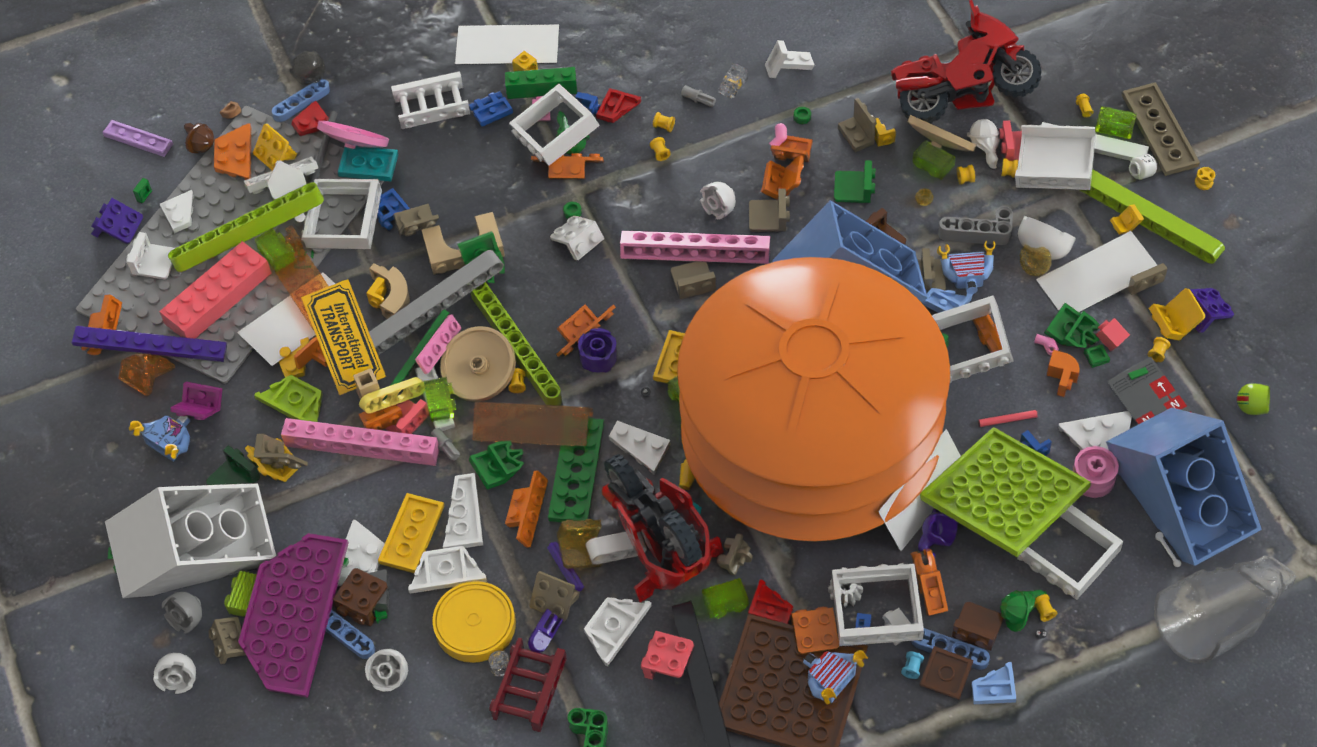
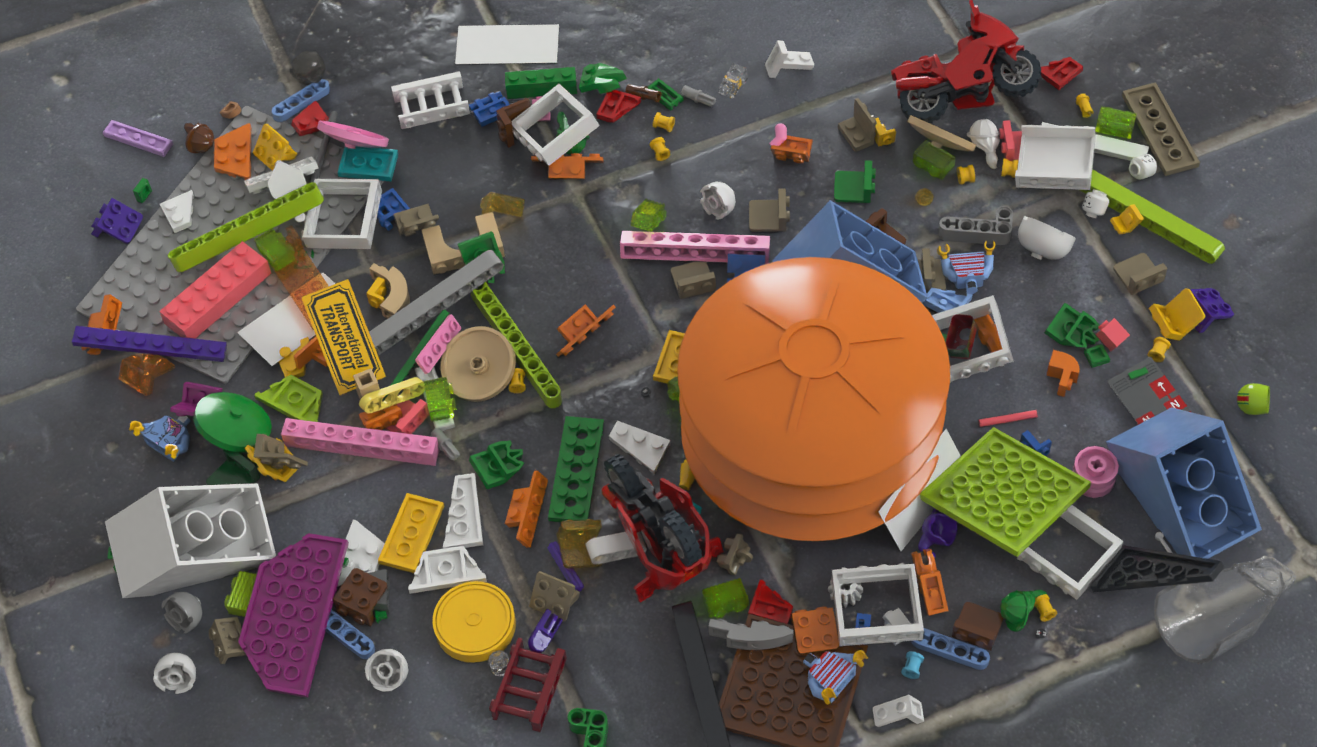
white bracket [126,232,175,279] -> none
clear orange bracket [472,402,593,446] -> none
yellow brick [512,51,538,71] -> none
white bracket [550,216,604,260] -> none
green tile [563,201,582,219] -> none
blue bracket [575,92,600,117] -> none
dark purple brick [578,328,618,373] -> none
white wing [584,597,652,667] -> none
coral bracket [641,631,694,680] -> none
orange bracket [761,155,804,200] -> none
green tile [793,107,811,124] -> none
reddish brown plate [919,646,974,700] -> none
light blue wing [971,662,1016,704] -> none
clear yellow wheel [1019,245,1052,276] -> none
bright pink arm [1034,334,1059,356] -> none
white sticker [1036,231,1157,312] -> none
white wing [1058,411,1132,451] -> none
yellow wheel [1195,167,1215,190] -> none
none -> green dish [193,392,272,452]
none -> clear yellow bracket [480,192,525,217]
none -> reddish brown bracket [496,98,531,148]
none -> green plate [579,63,627,94]
none -> reddish brown pin [625,84,661,102]
none -> clear neon green brick [631,198,667,232]
none -> green tile [648,78,683,111]
none -> light grey slope [708,619,793,650]
none -> blue plate [727,254,765,282]
none -> white bracket [873,695,924,727]
none -> dark red piece [945,314,977,359]
none -> red wing [1041,57,1083,90]
none -> white head [1082,189,1109,218]
none -> black wing [1090,545,1224,593]

